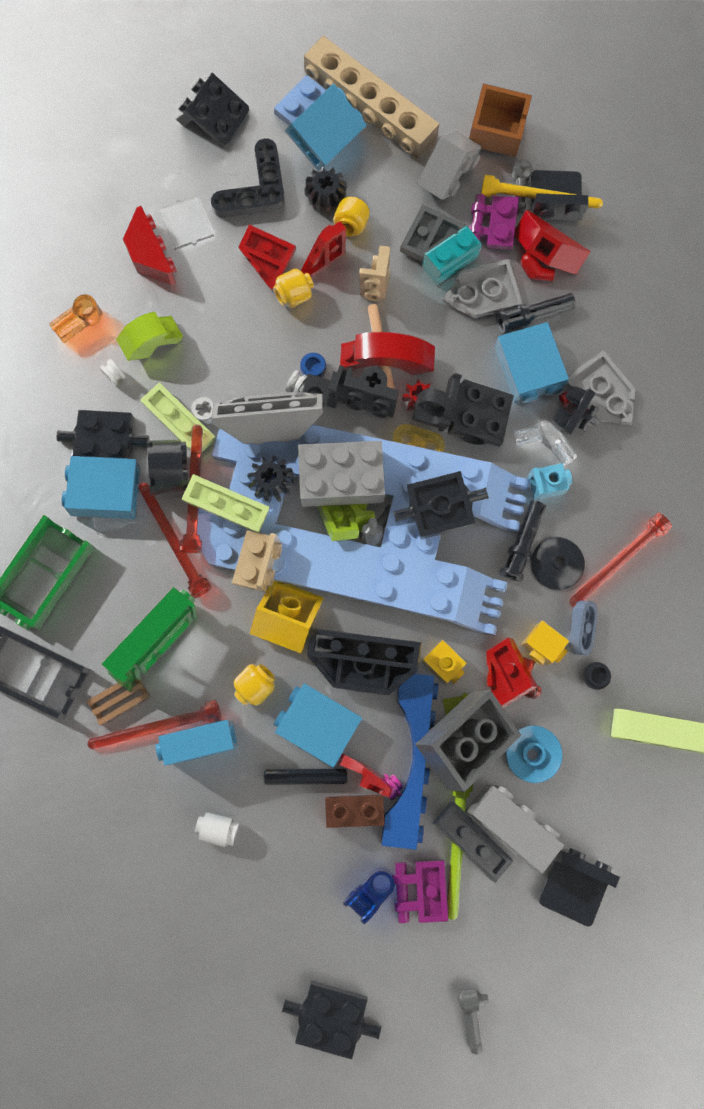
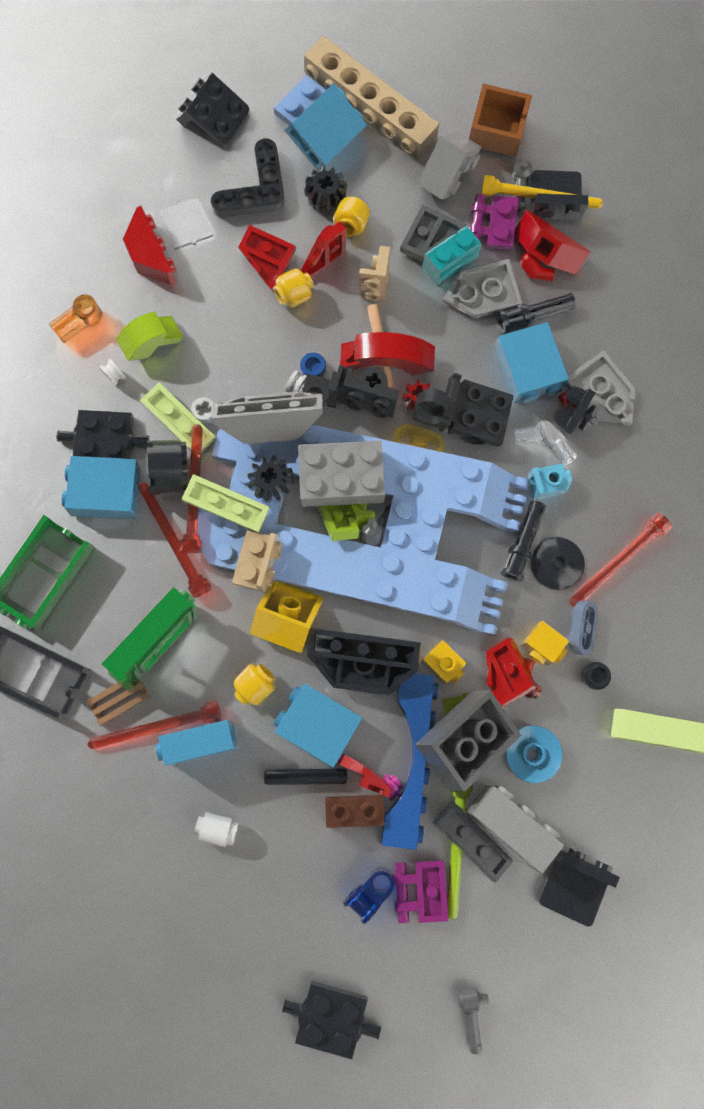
black plate [393,471,489,540] -> none

